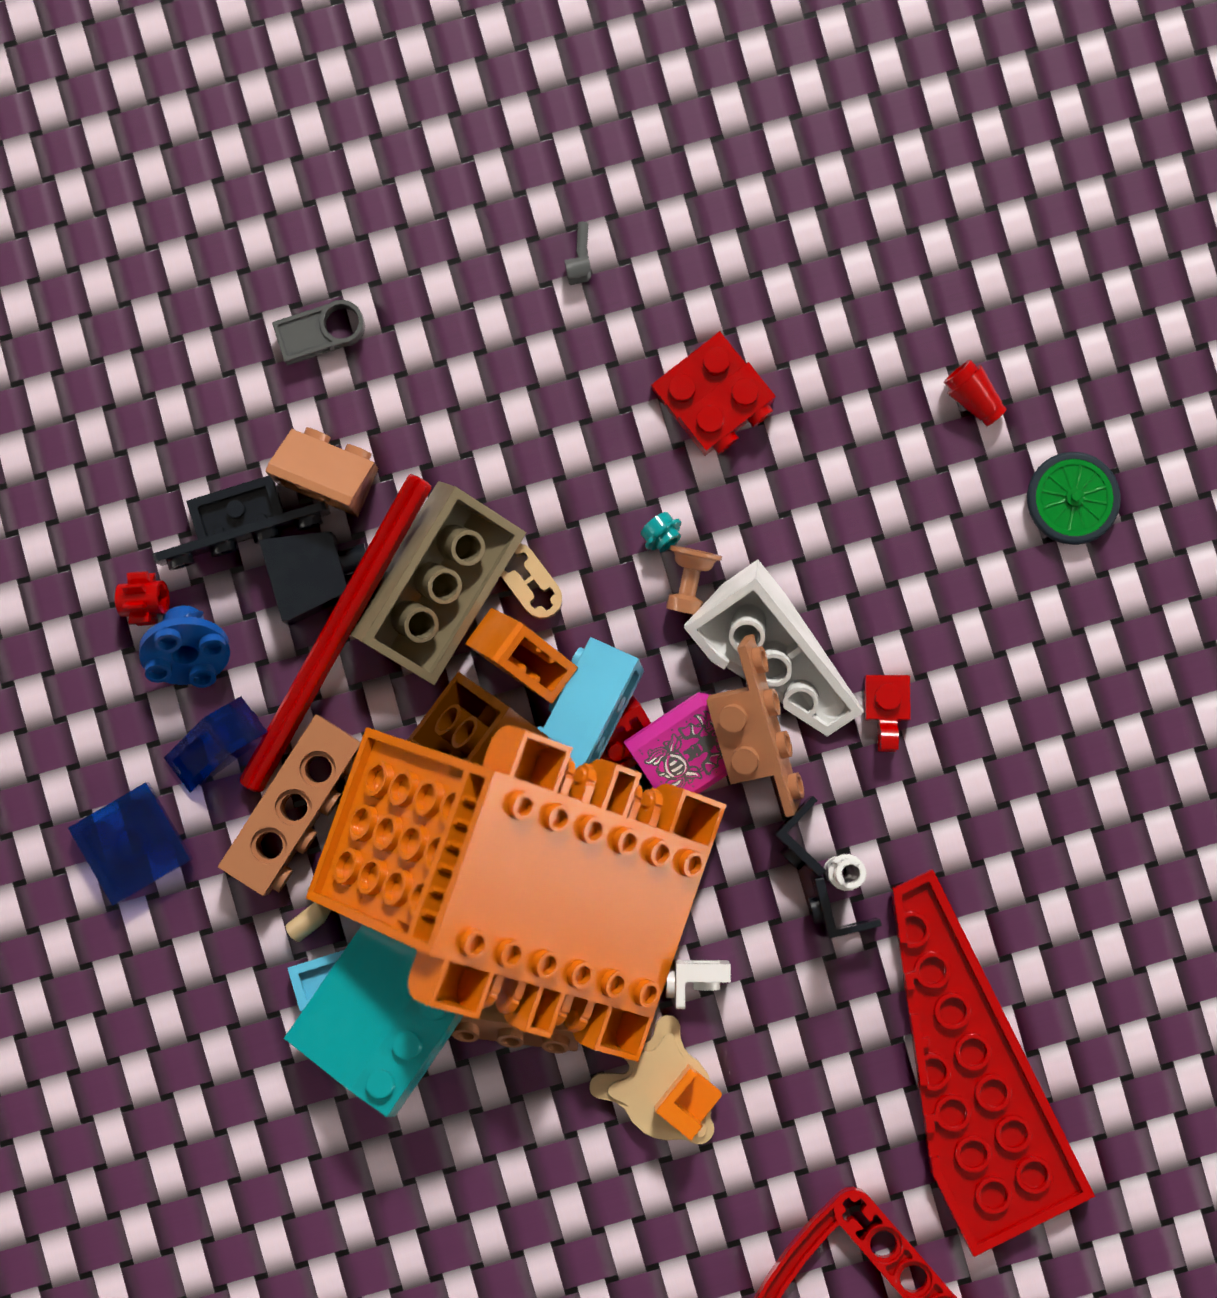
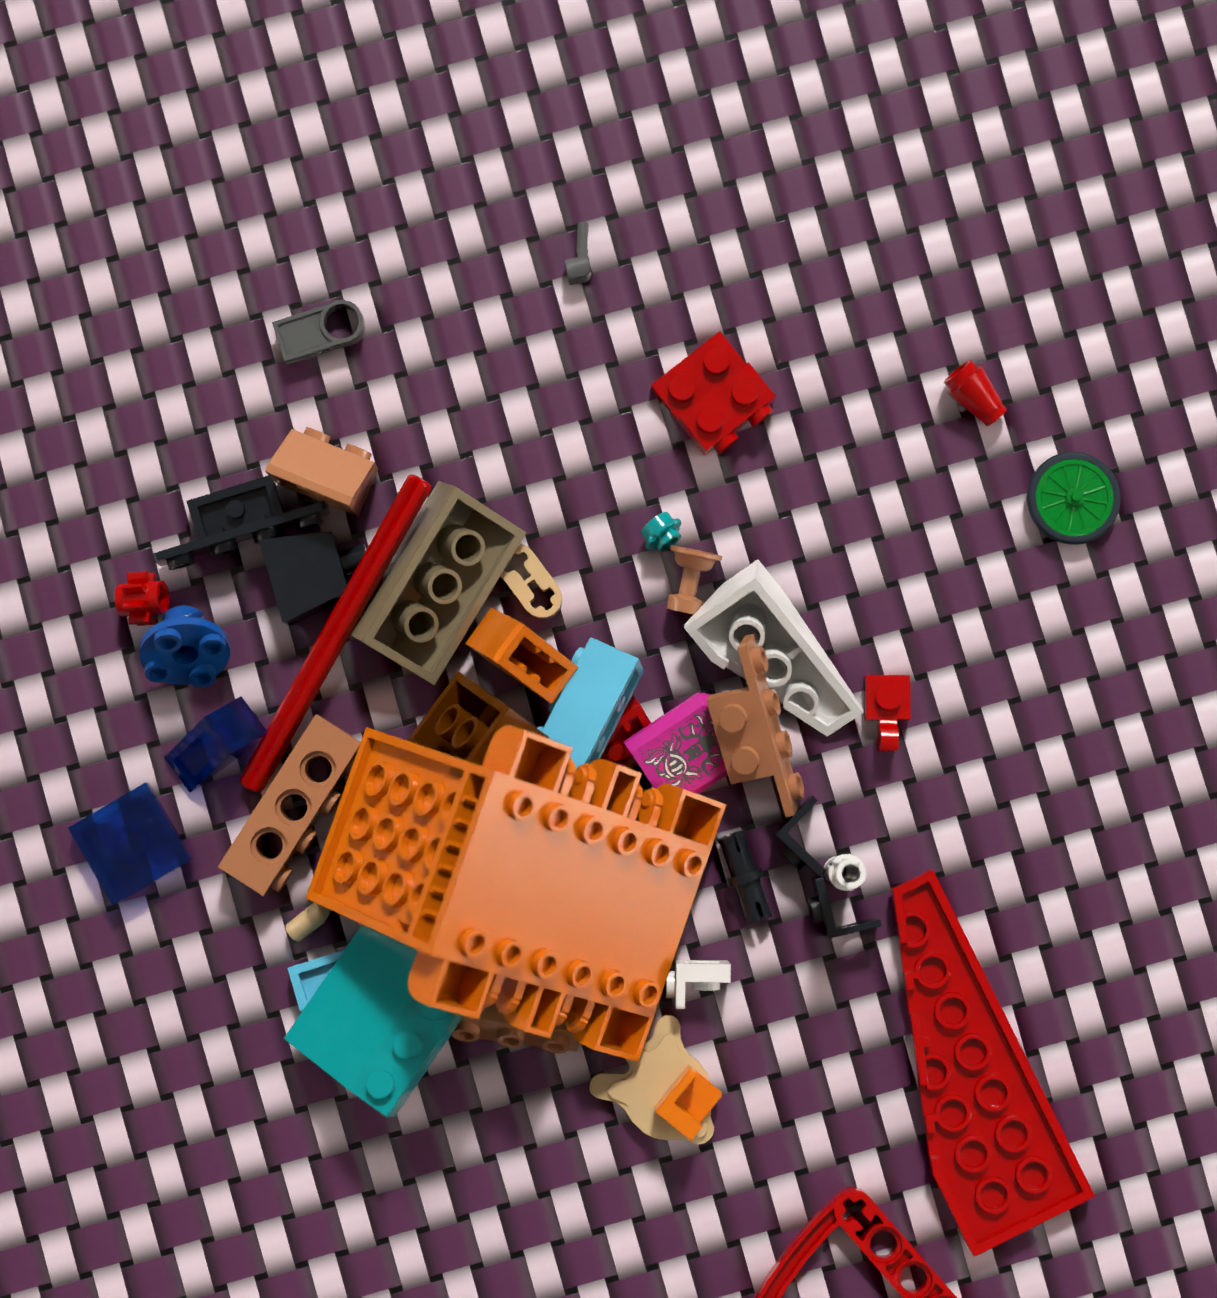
none -> black pin [717,830,773,924]

